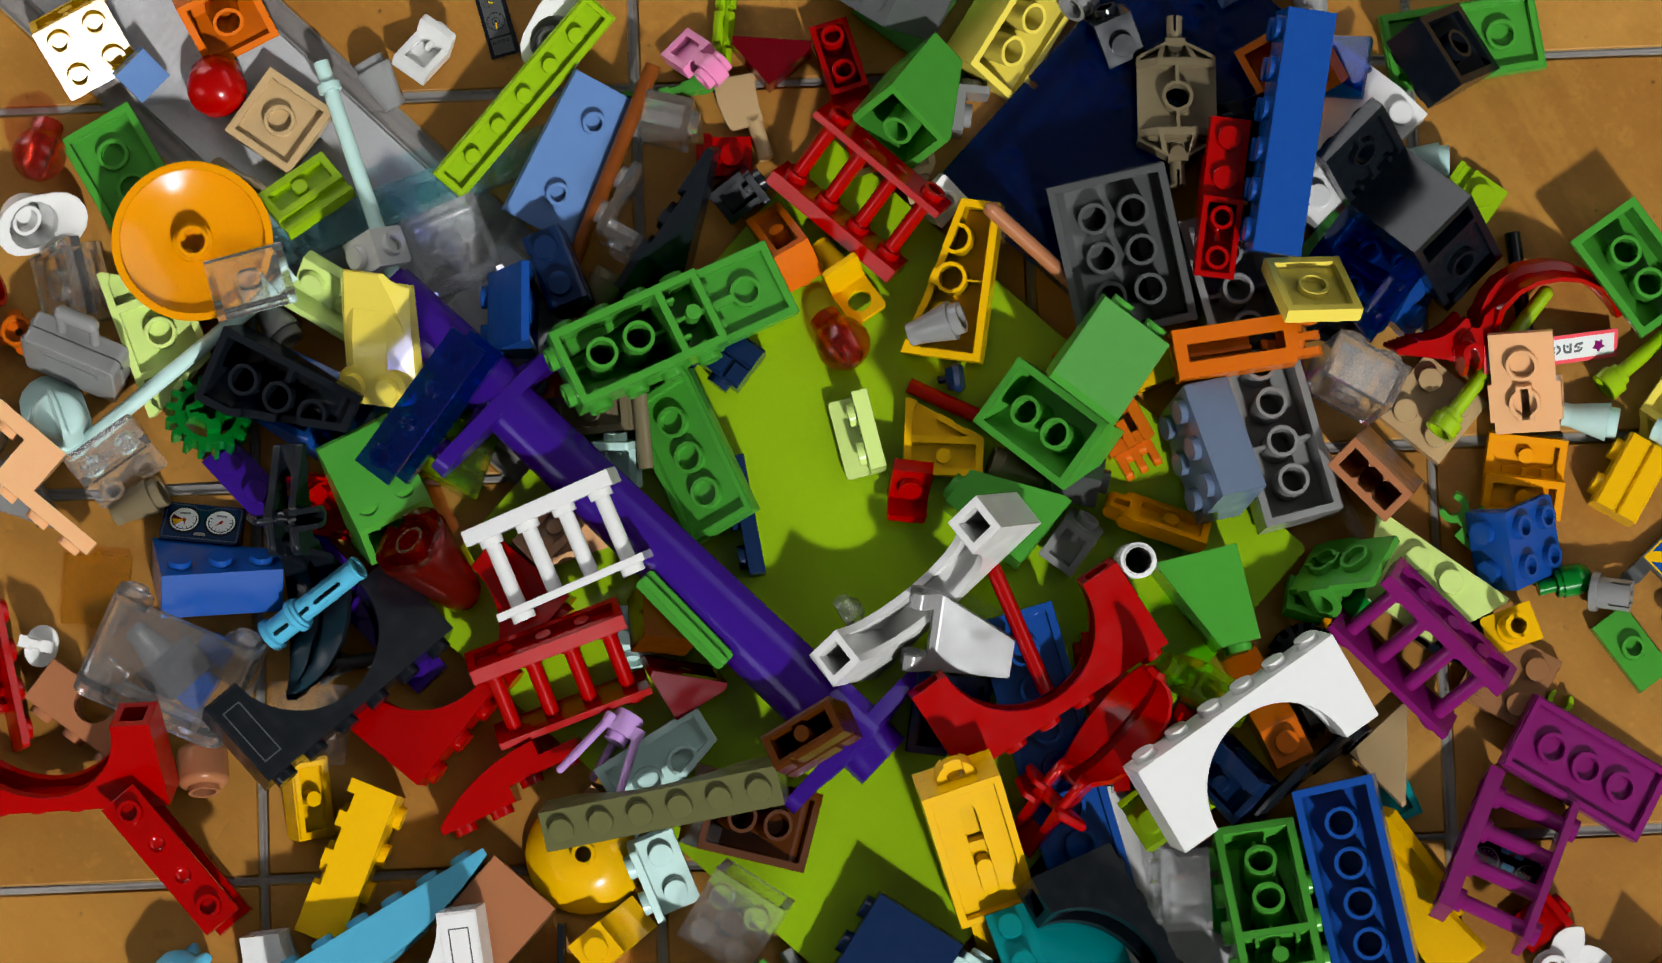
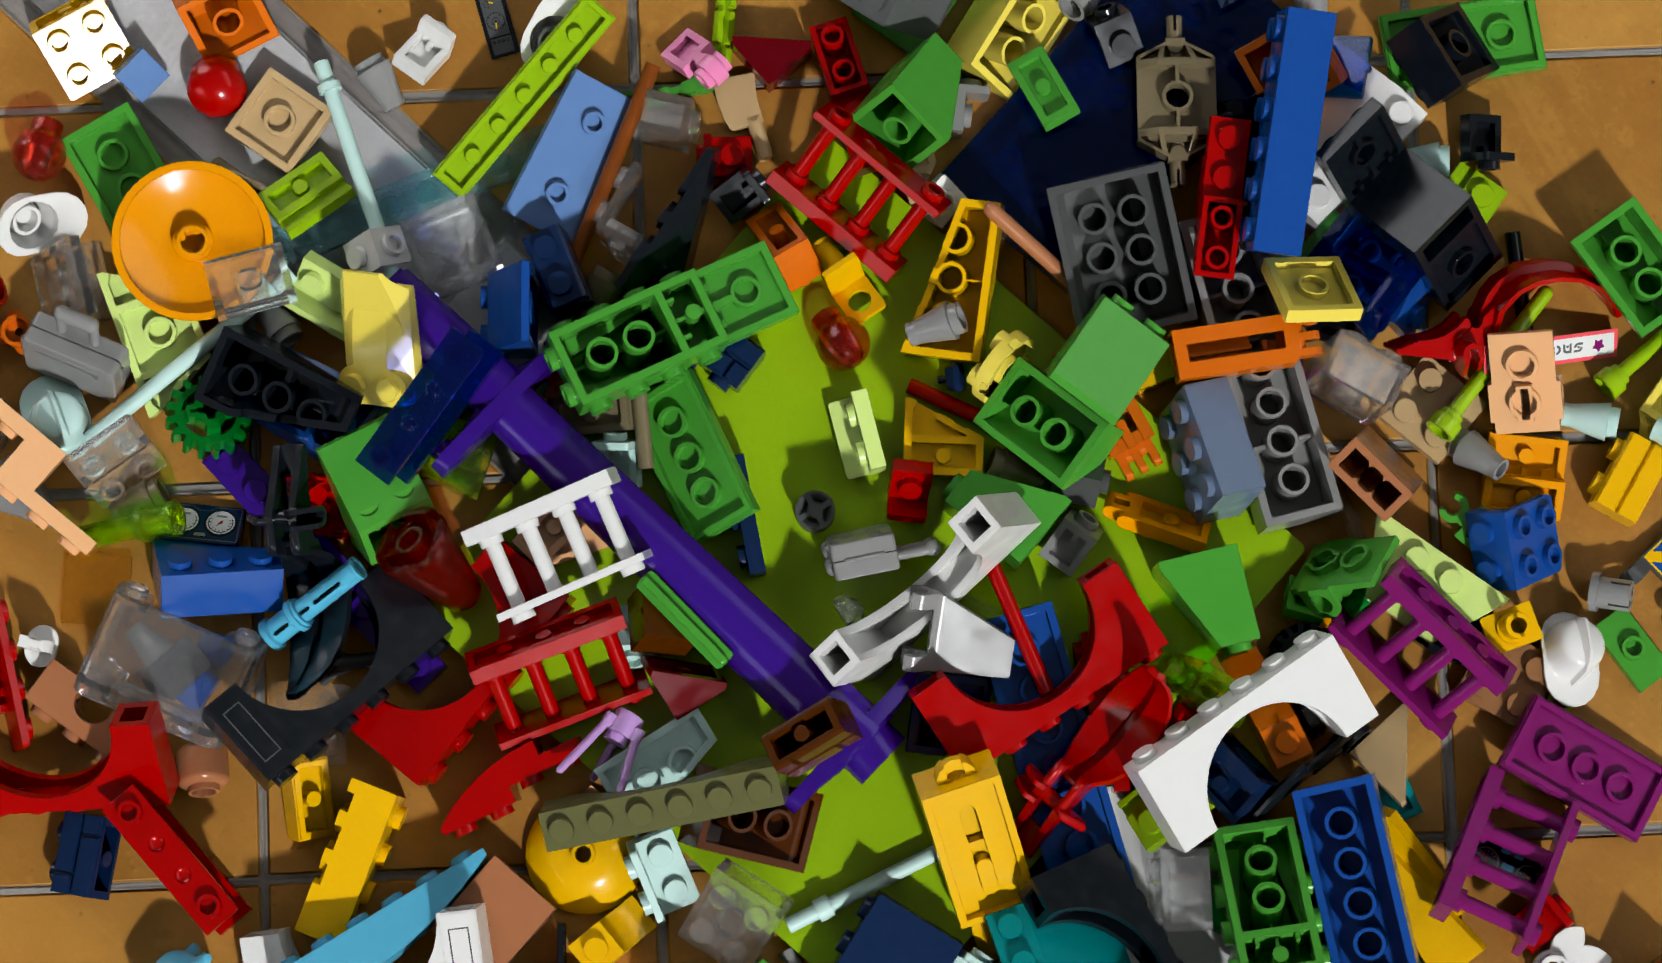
white piece [1113,542,1157,579] -> none
green cylinder [1535,563,1592,598] -> none
none -> dark blue brick [49,811,121,900]
none -> clear neon green pin [77,500,186,547]
none -> light aqua bar [784,845,938,933]
none -> dark grey wheel [795,490,835,533]
none -> light grey piece [821,523,941,581]
none -> light yellow plate [966,330,1034,404]
none -> bright green plate [1007,45,1081,132]
none -> light grey cone [1448,429,1509,480]
none -> black bracket [1460,114,1515,171]
none -> white piece [1540,612,1605,708]

